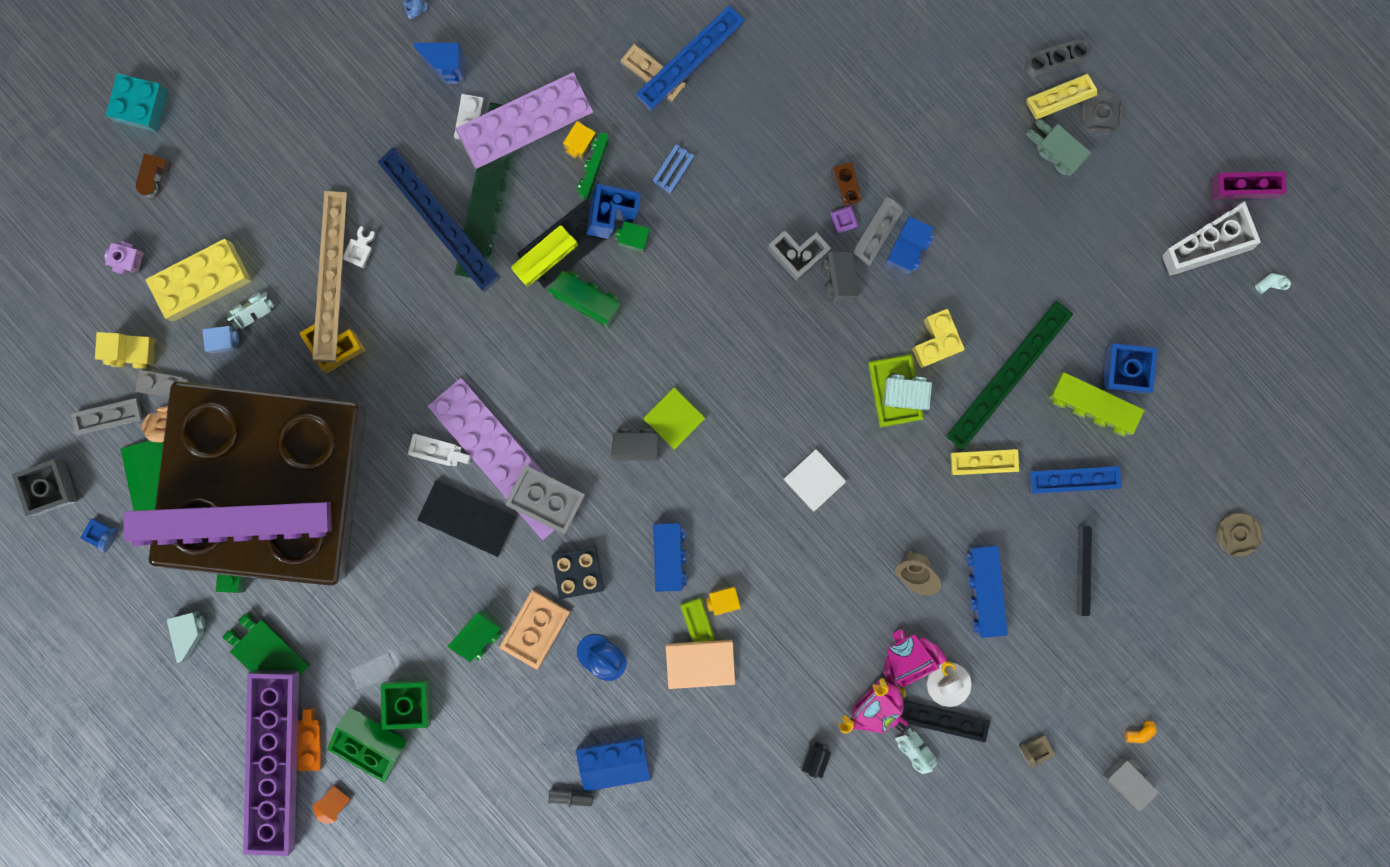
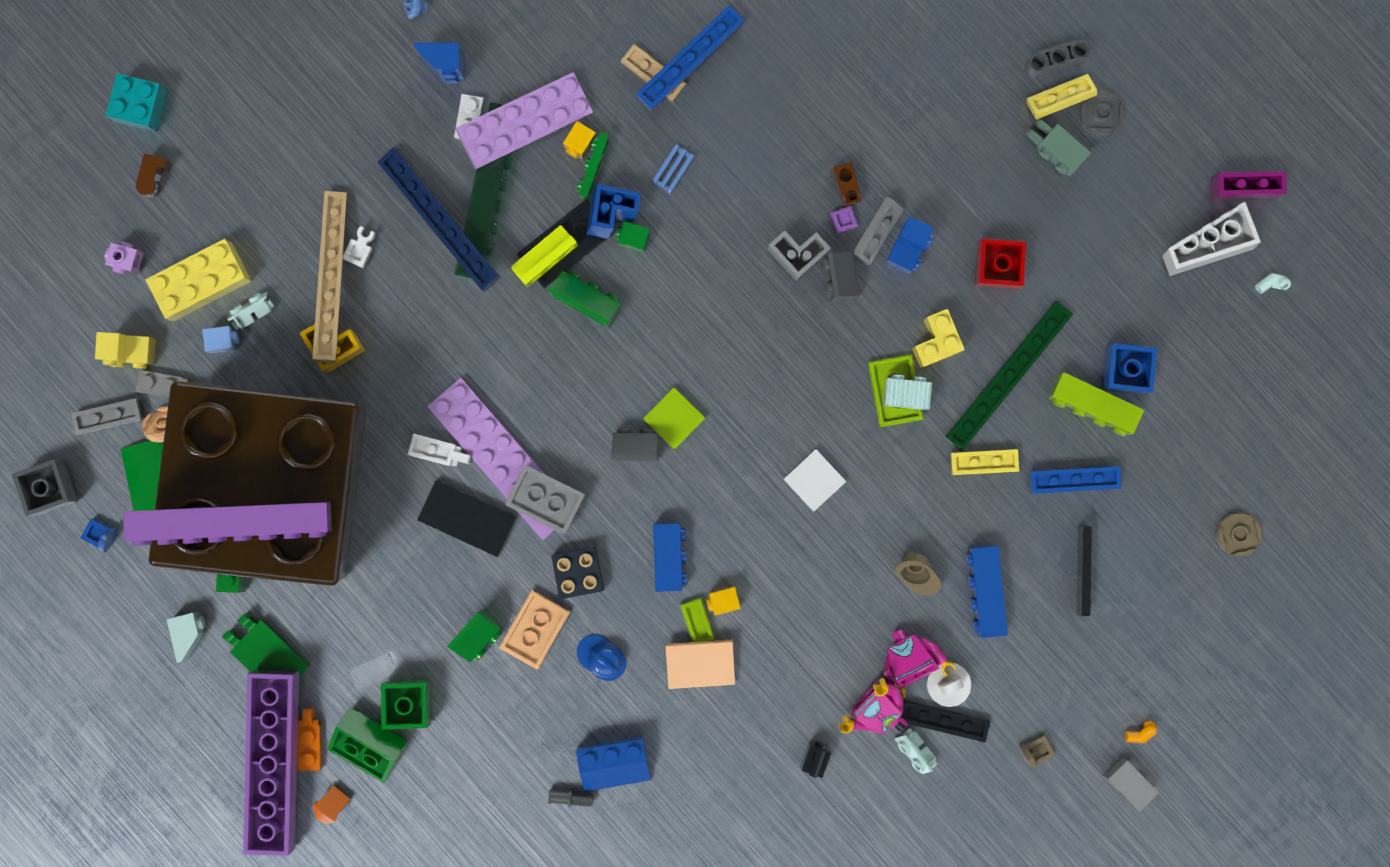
none -> red brick [975,239,1027,290]

